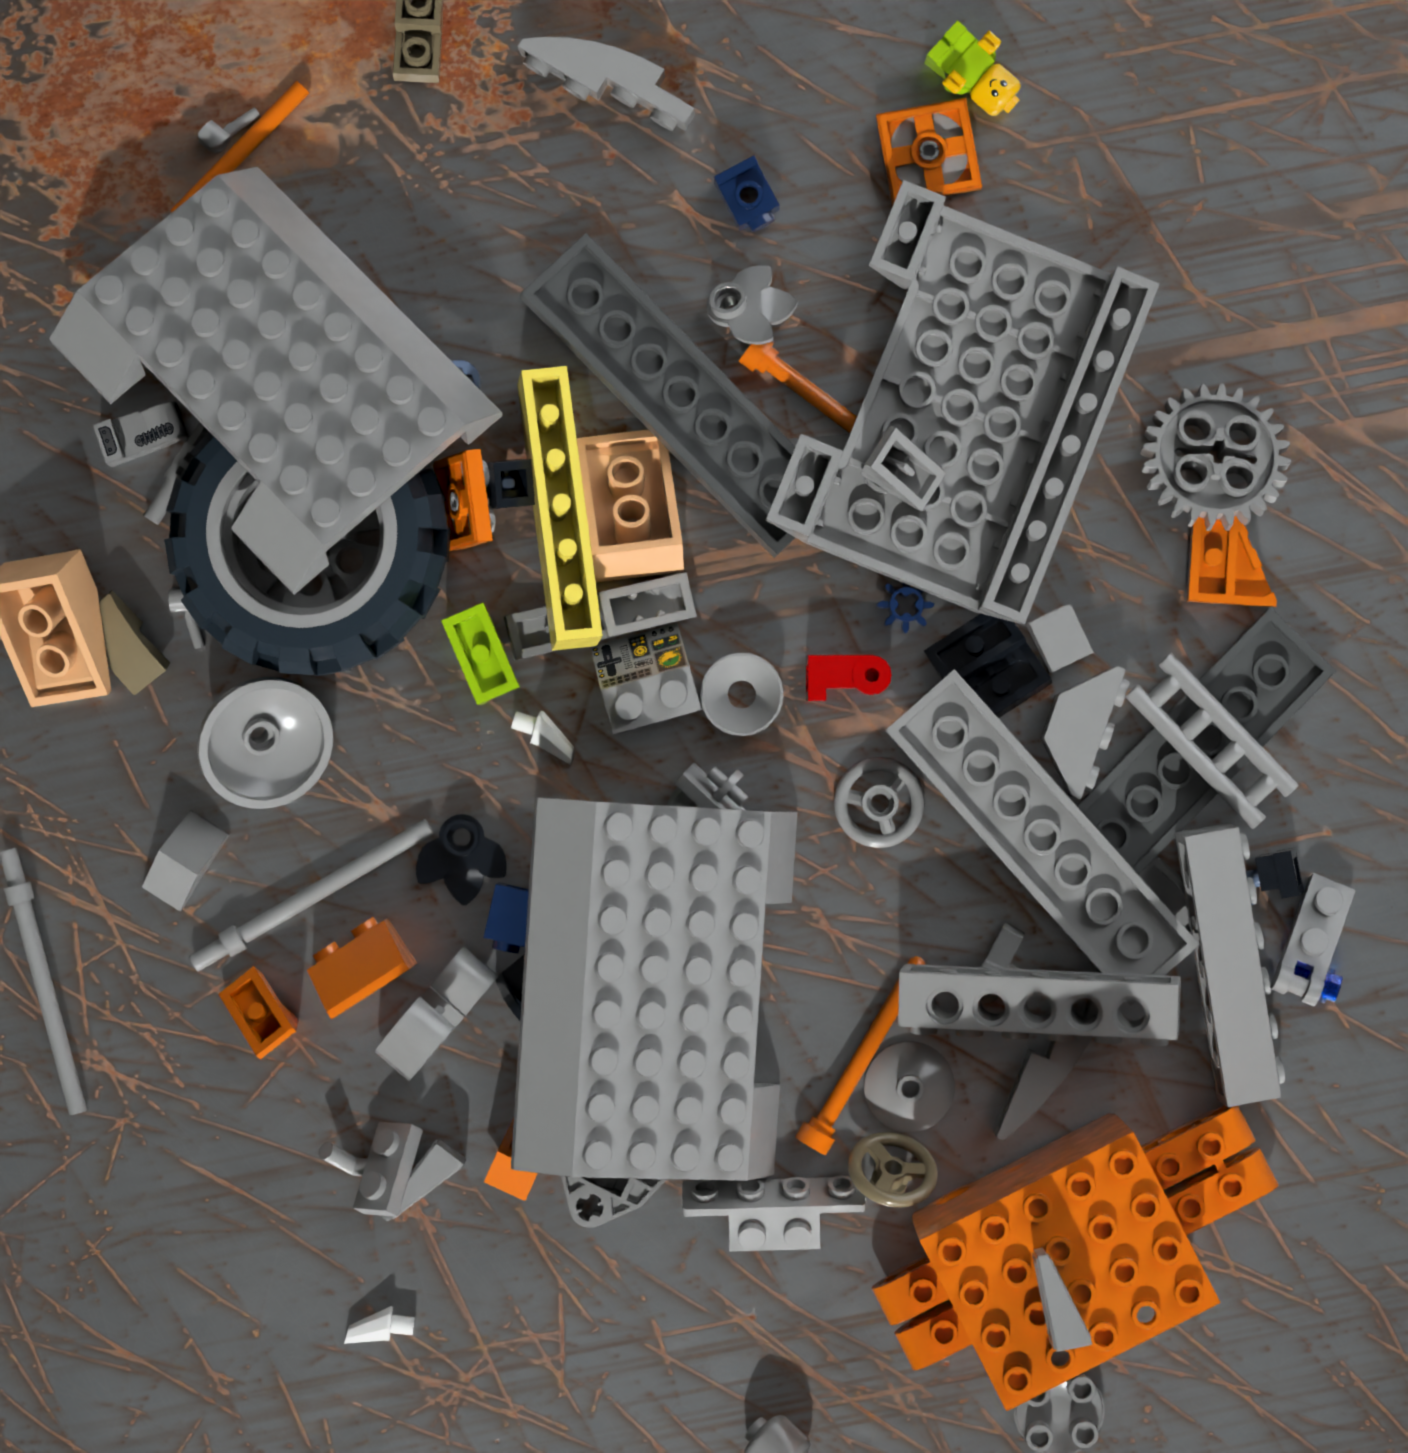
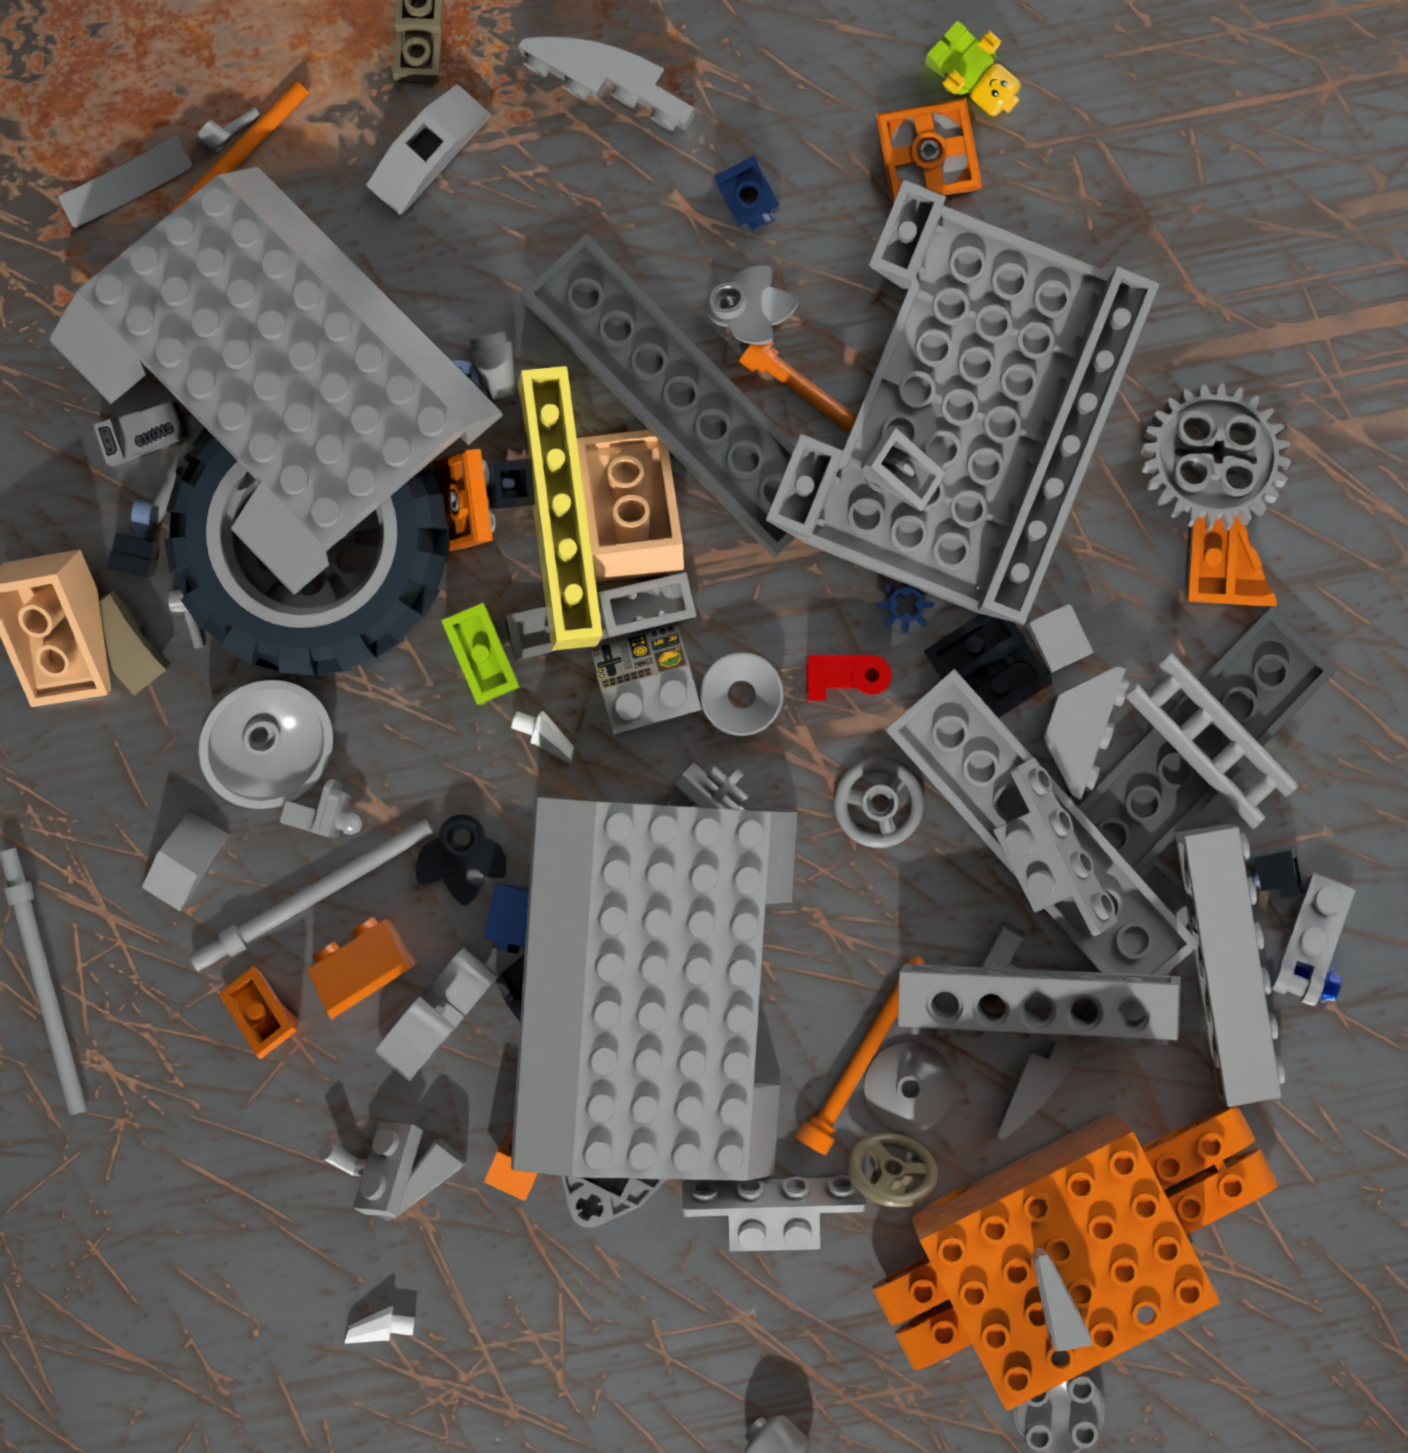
none -> light grey sticker [58,136,192,228]
none -> black piece [106,499,159,578]
none -> light grey piece [279,779,362,838]
none -> light grey slope [366,84,492,217]
none -> light grey cone [468,330,516,400]
none -> light grey bracket [993,758,1117,936]

